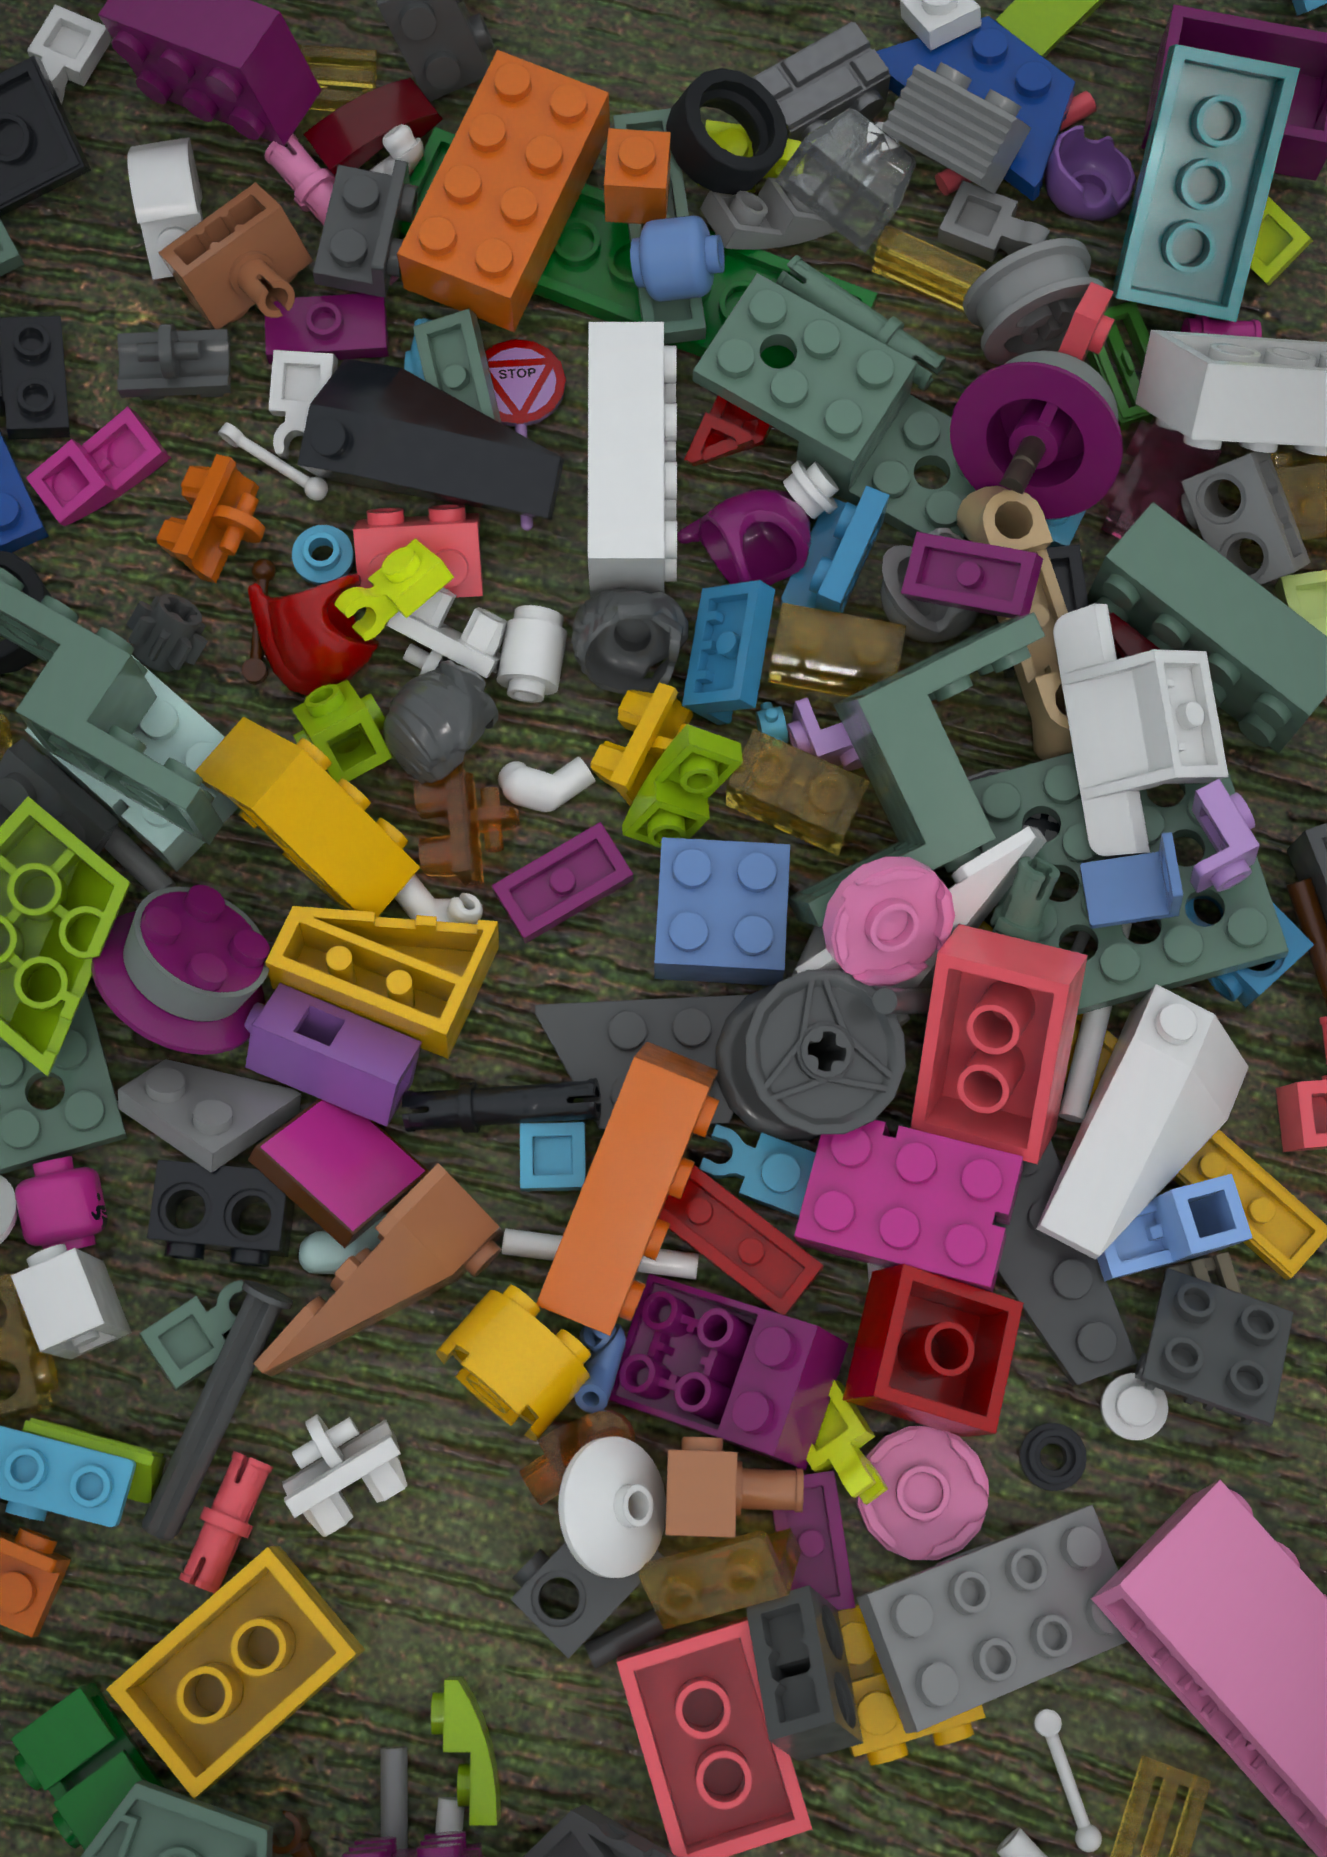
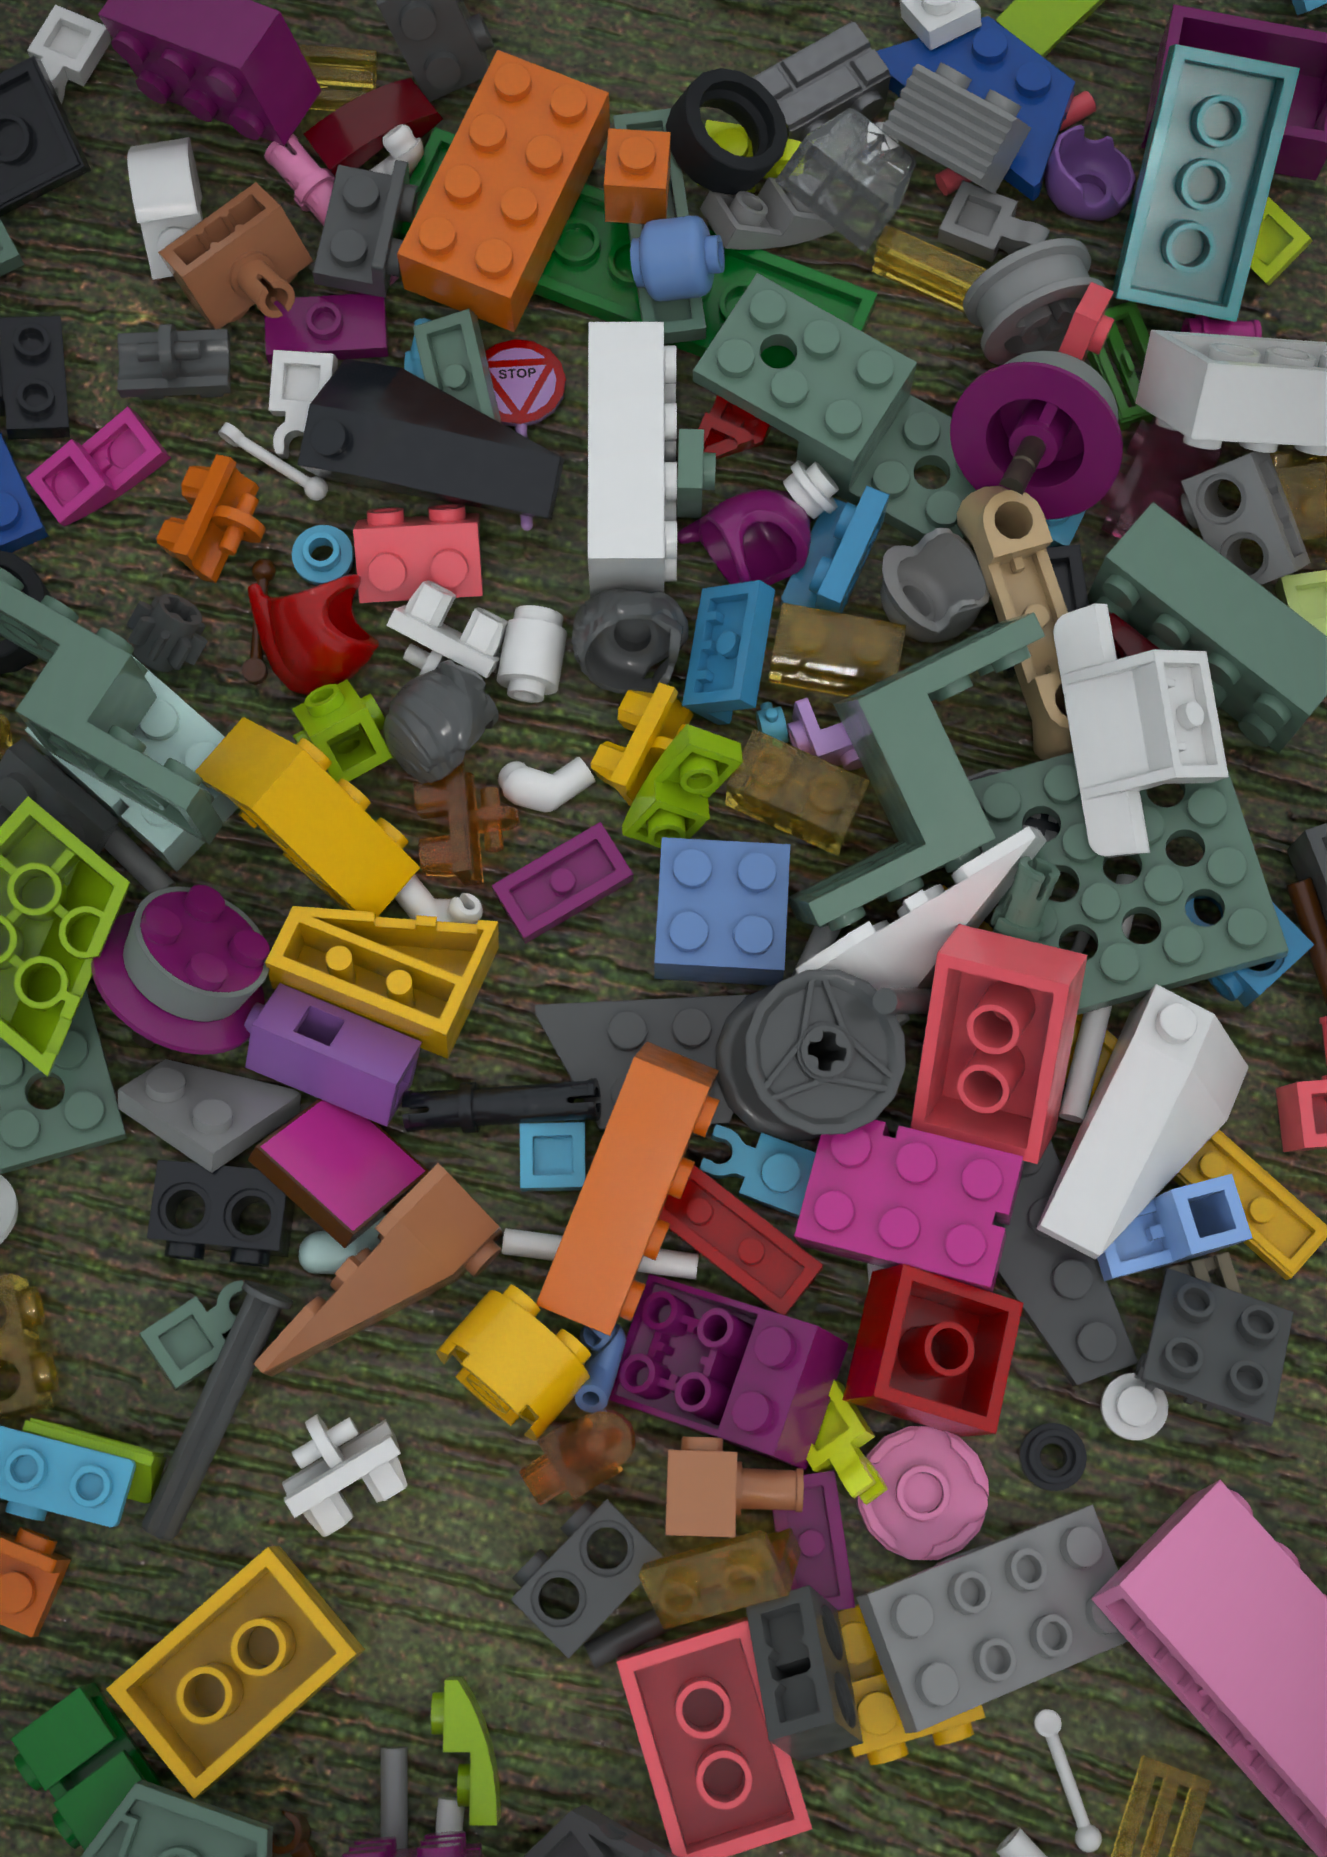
white brick [11,1244,132,1360] -> none
dark pink head [15,1156,108,1250] -> none
coral pin [178,1451,273,1593] -> none
neon yellow plate [334,539,454,641] -> none
white dish [558,1437,666,1578] -> none
sand green pin [776,255,947,391] -> none
bright pink tile [822,856,955,986] -> none
magenta plate [901,532,1043,618] -> none
medium blue bracket [1080,832,1183,929] -> none
lavender bracket [1190,779,1260,893] -> none
none -> sand green plate [677,429,716,519]

